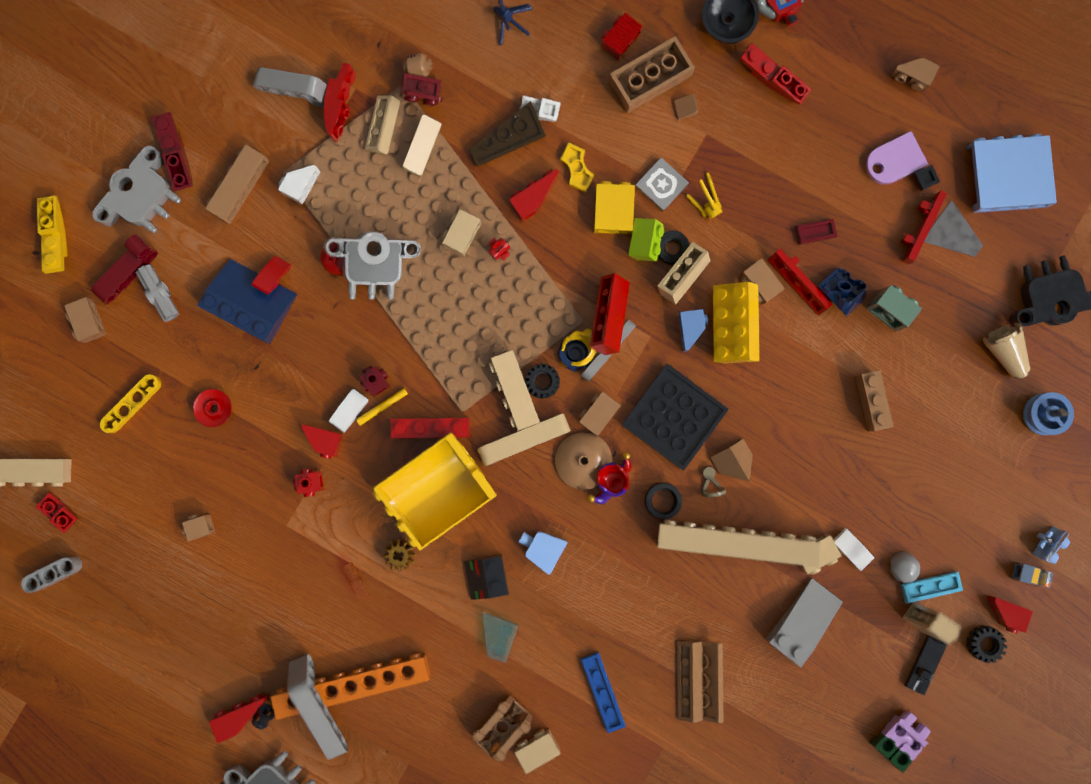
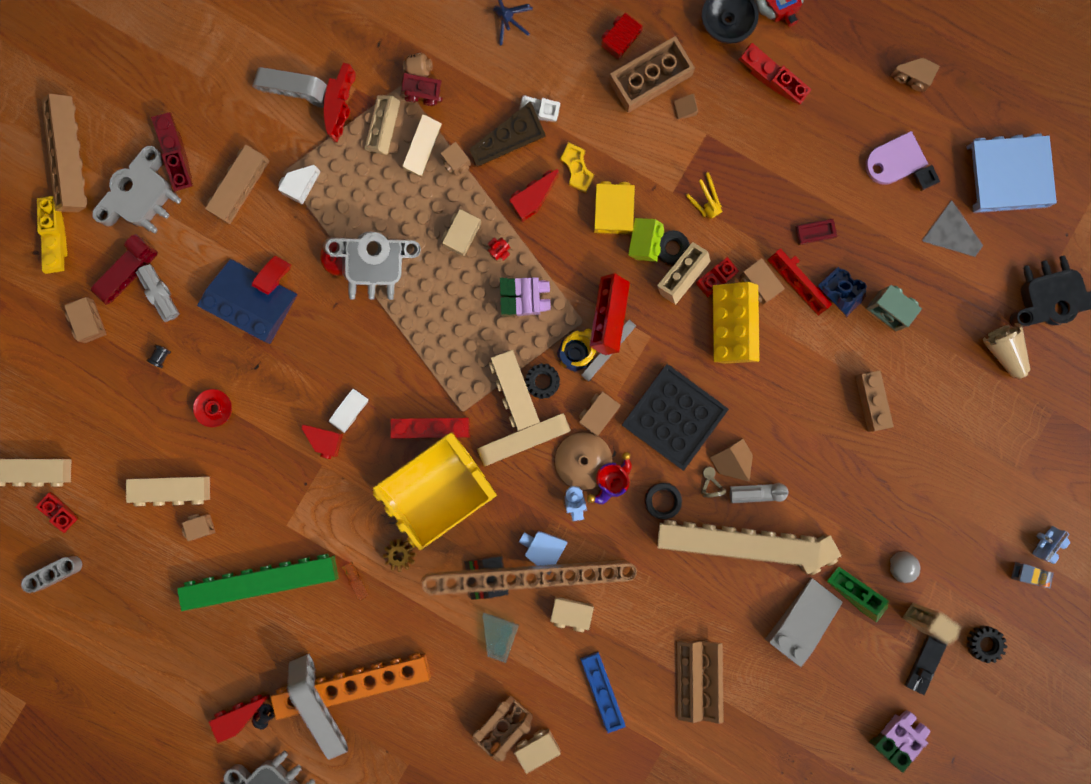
yellow beam [100,374,161,433] -> none
red brick [293,469,324,497] -> none
yellow bar [356,388,408,426] -> none
dark red brick [359,366,391,397] -> none
light grey tile [635,158,689,211] -> none
medium blue slope [678,309,708,352] -> none
white slope [833,528,874,571] -> none
medium azure tile [900,571,963,604] -> none
red hinge [901,190,948,264] -> none
red slope [987,595,1033,634] -> none
medium blue wheel [1023,392,1074,435] -> none
none -> medium nougat brick [42,94,87,212]
none -> tan brick [126,477,210,506]
none -> black bush [146,344,171,368]
none -> green brick [177,553,339,611]
none -> medium nougat beam [421,560,637,595]
none -> medium nougat brick [441,142,471,176]
none -> lavender hips [500,278,551,317]
none -> tan brick [551,596,594,632]
none -> light blue hips [564,486,587,521]
none -> red slope [696,257,739,298]
none -> light grey piece [729,483,788,503]
none -> green slope [827,567,889,623]

